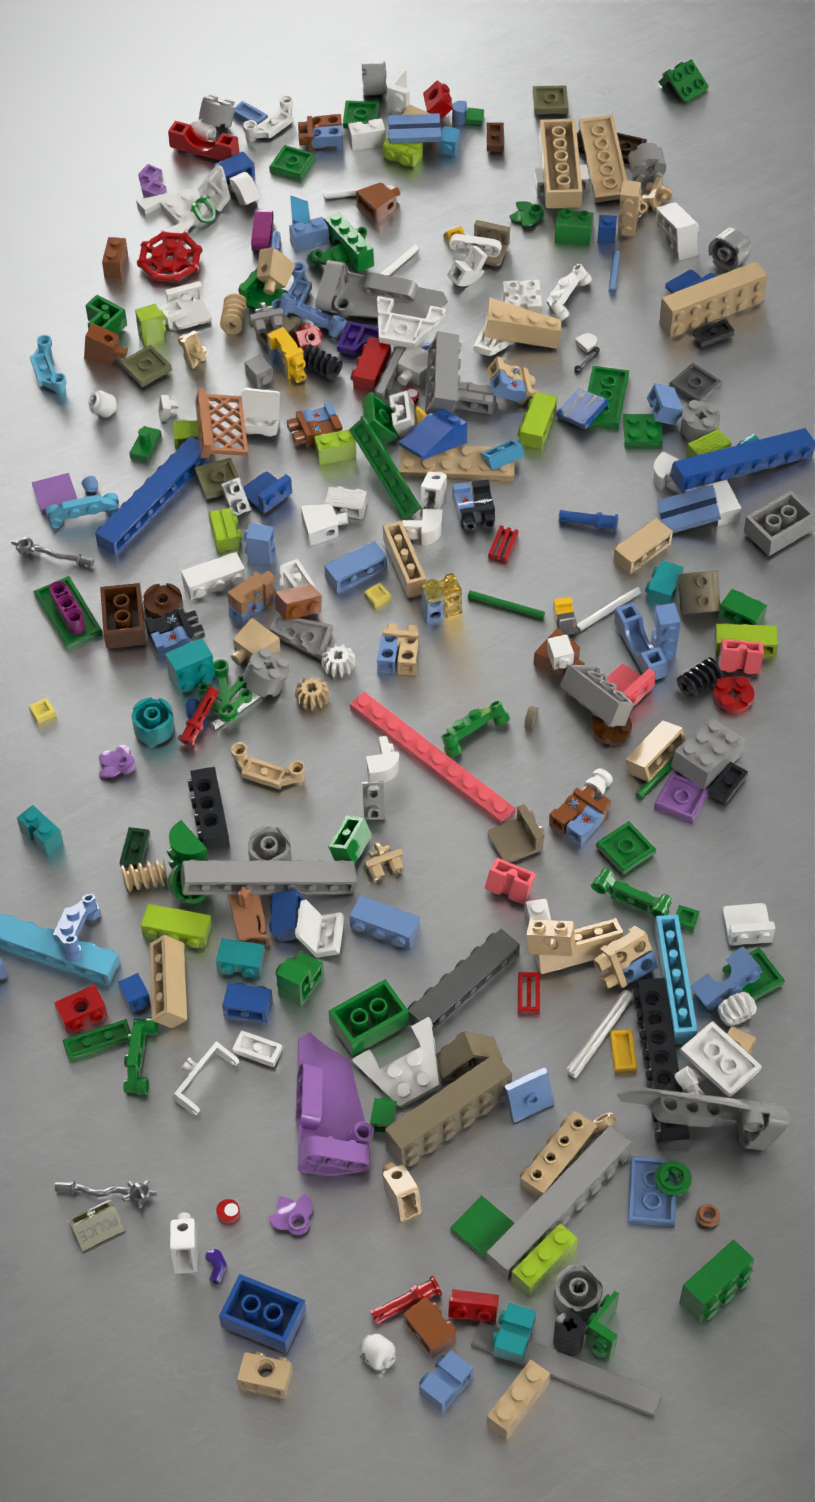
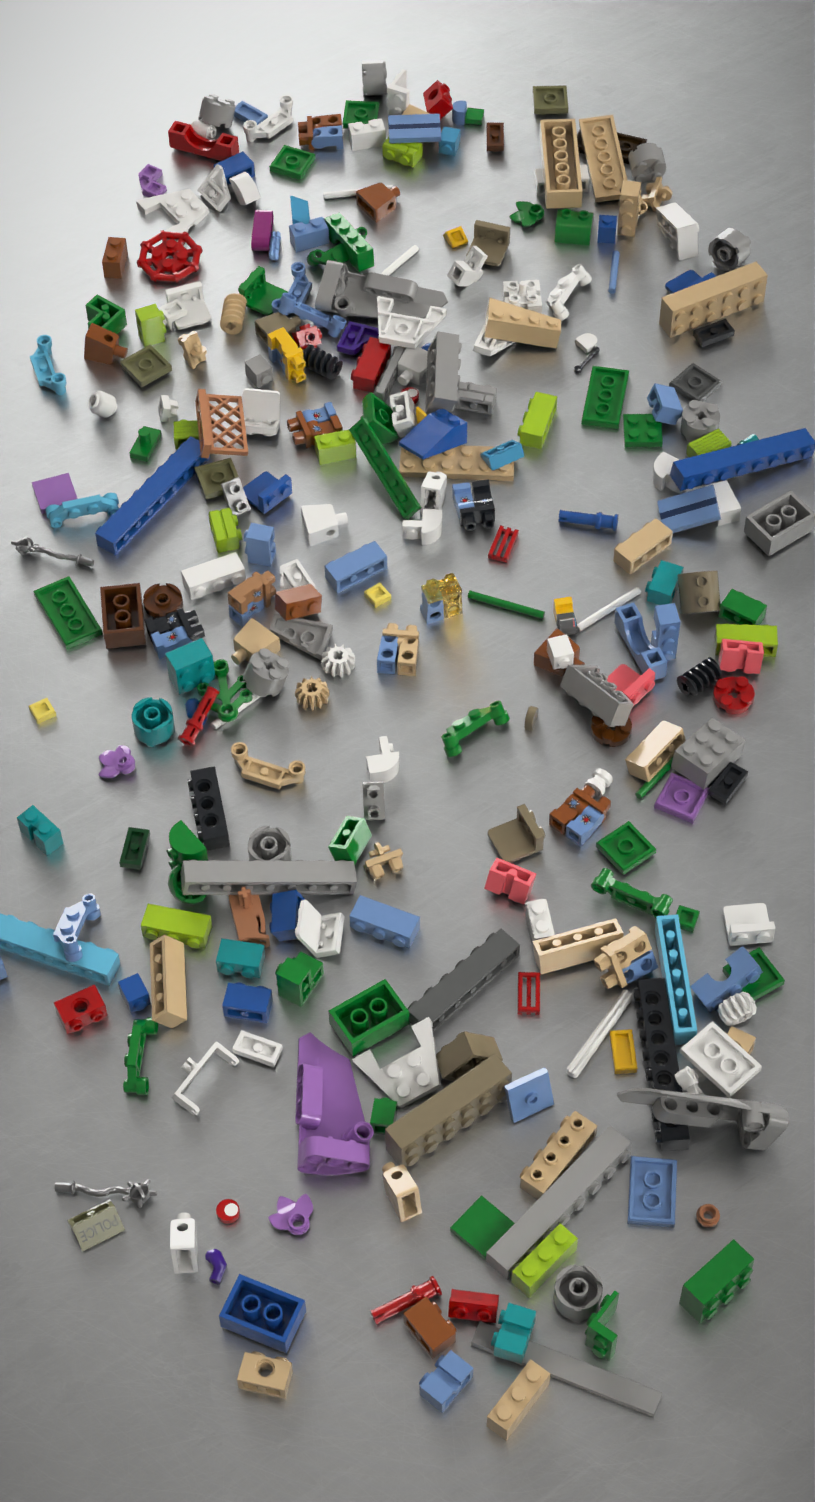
magenta beam [49,581,86,635] -> none
green tile [62,1019,131,1062] -> none
medium blue hinge [81,476,98,493] -> none
tan piece [122,859,167,892] -> none
green piece [190,196,216,223] -> none
light grey hips [249,302,283,334] -> none
tan torso [257,247,295,295] -> none
white brick [325,486,368,520] -> none
coral plate [350,692,515,825] -> none
white head [359,1334,396,1370] -> none
tan brick [383,521,426,598] -> none
white beam [449,234,502,257] -> none
hips [487,356,538,405] -> none
tan brick [526,920,575,956] -> none
black piece [553,1312,585,1357] -> none
tile [556,388,608,429] -> none
tan tile [593,1112,617,1132] -> none
green gear [654,1161,692,1197] -> none
green bracket [658,59,709,102] -> none

